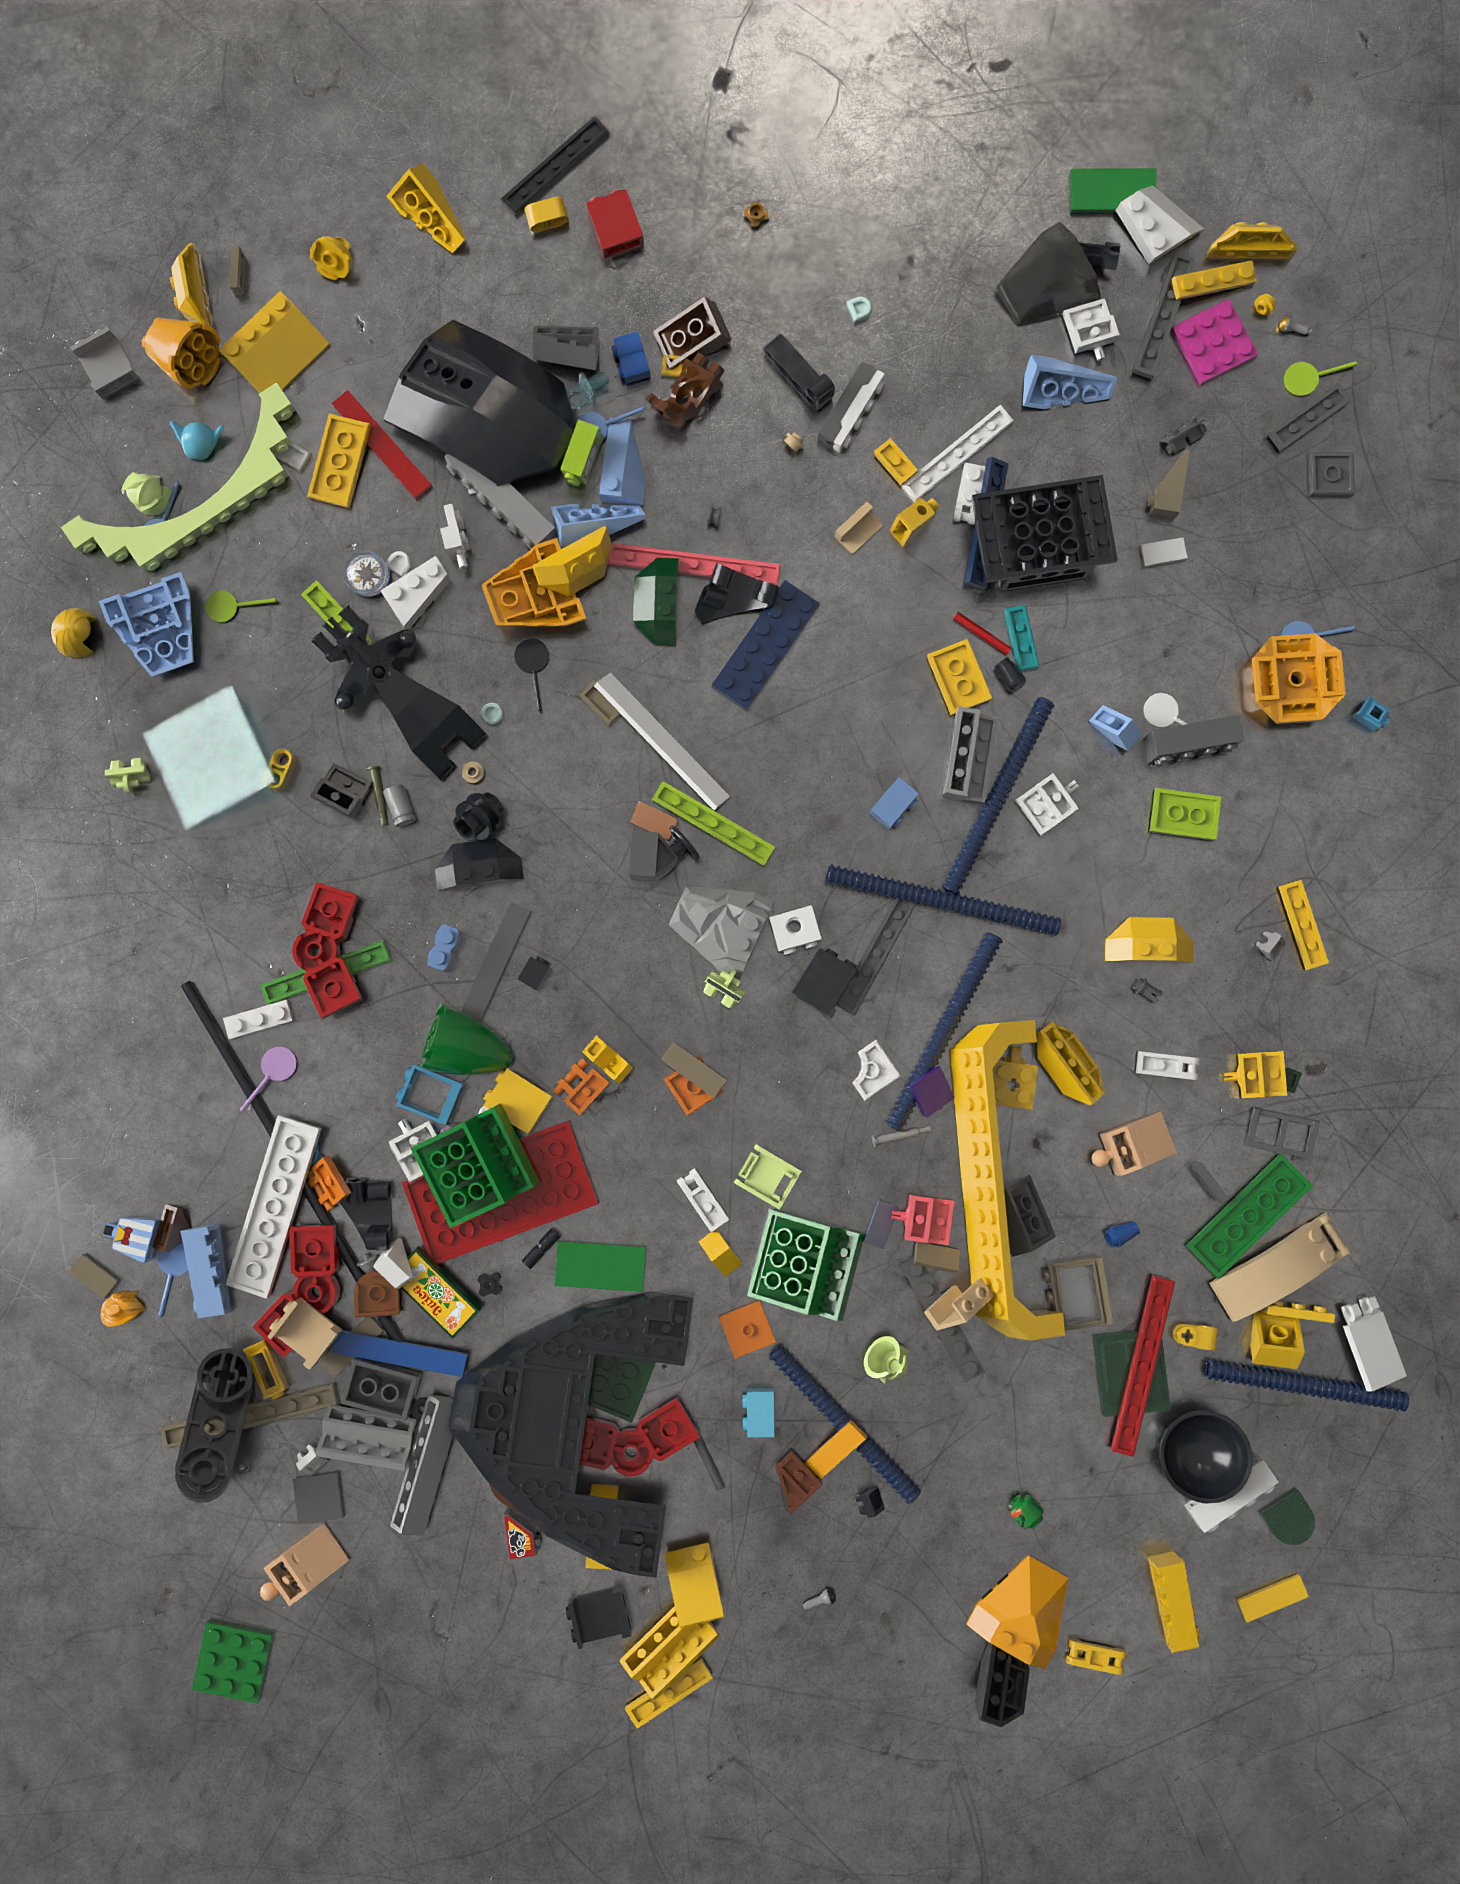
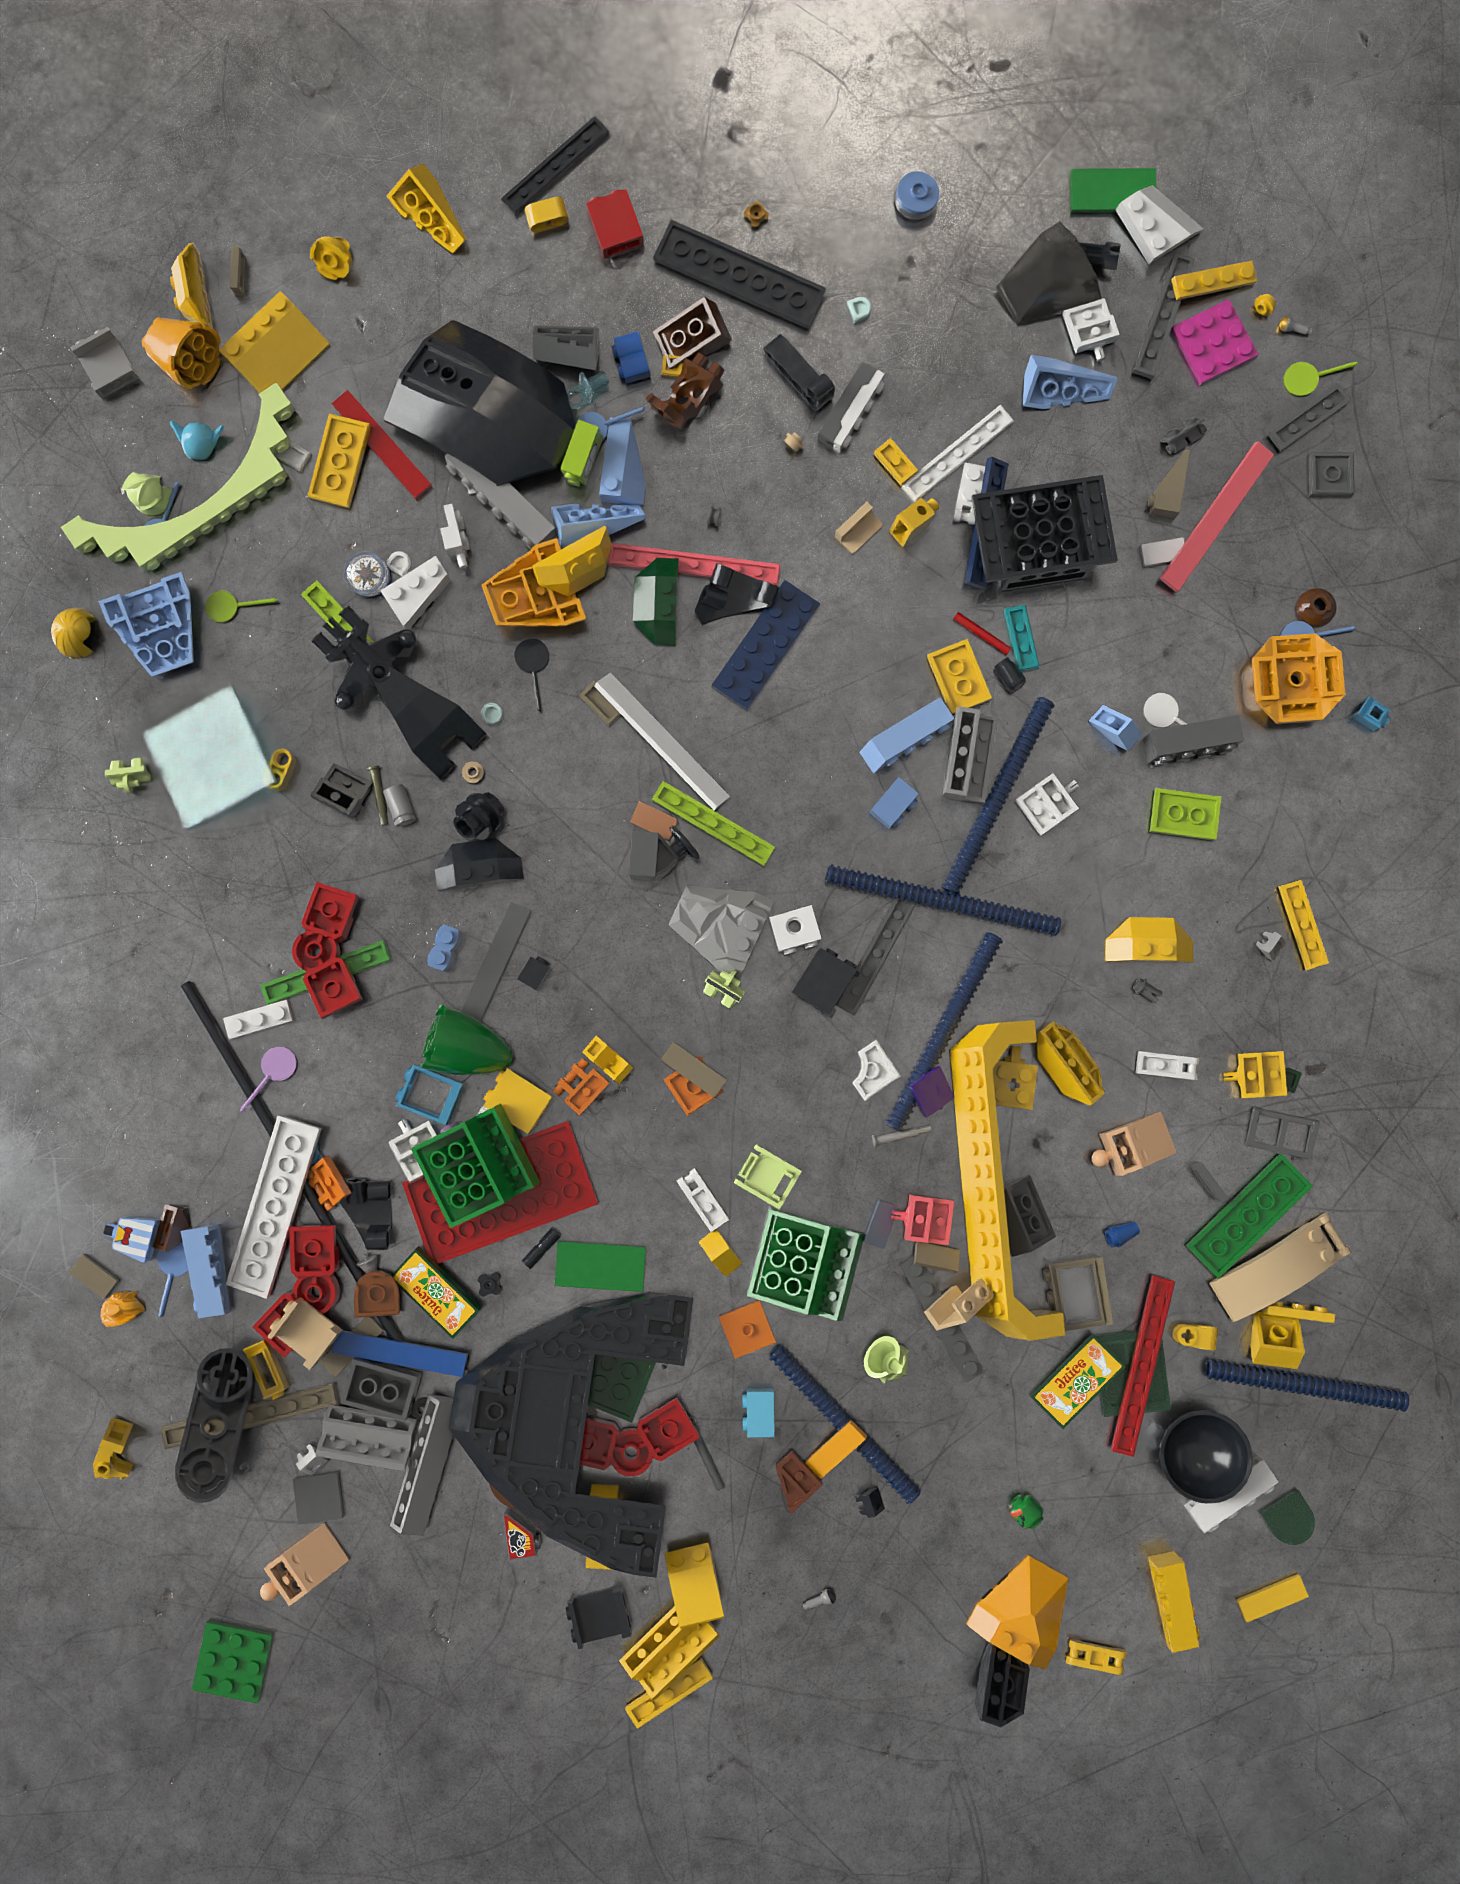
white slope [373,1238,413,1289] -> none
yellow wedge [1206,222,1297,259] -> none
white tile [1341,1296,1407,1391] -> none
none -> yellow tile [93,1417,134,1480]
none -> black plate [653,219,826,329]
none -> light blue wedge [859,697,955,774]
none -> medium blue piece [894,171,940,220]
none -> tile [1031,1333,1126,1429]
none -> coral tile [1160,441,1274,592]
none -> reddish brown piece [1296,588,1337,628]

